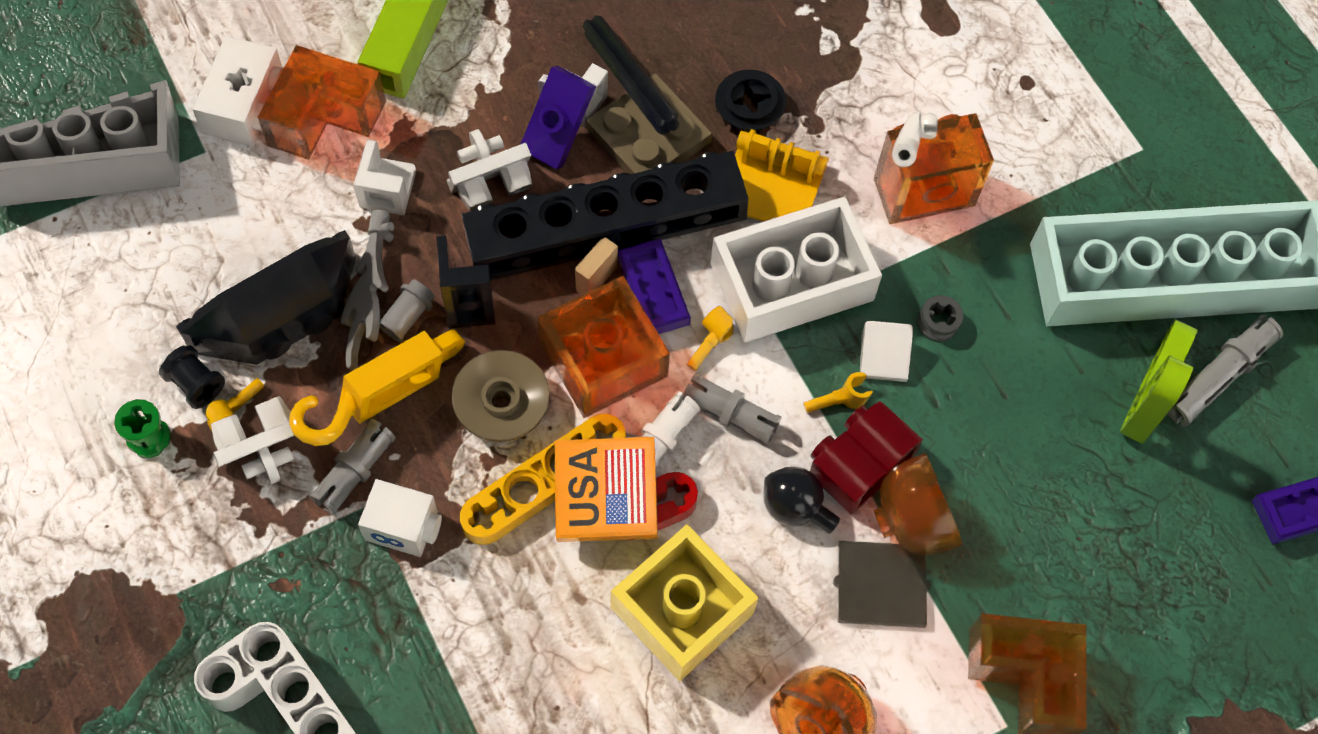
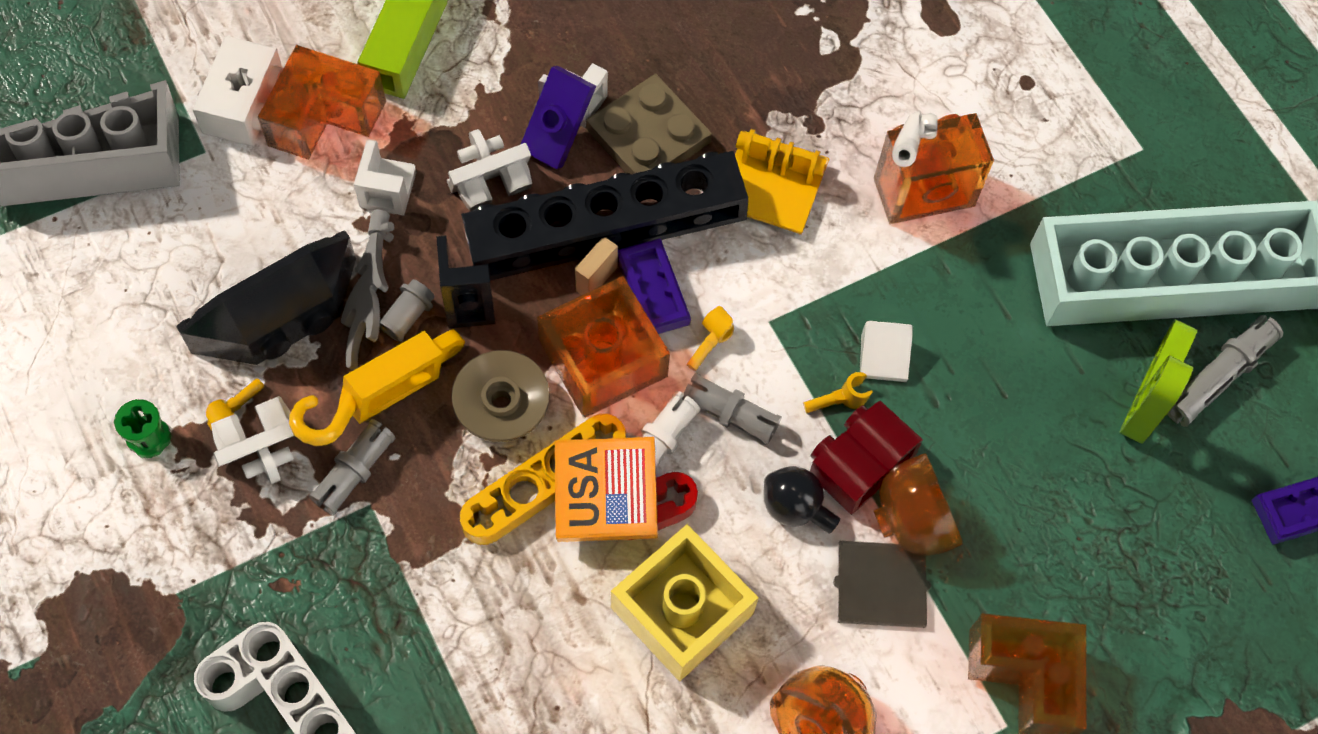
black bush [159,345,225,409] -> none
white brick [358,479,442,557] -> none
black axle [583,15,679,135] -> none
white brick [710,196,882,343] -> none
black gear [715,69,786,135] -> none
dark grey bush [917,295,964,342] -> none

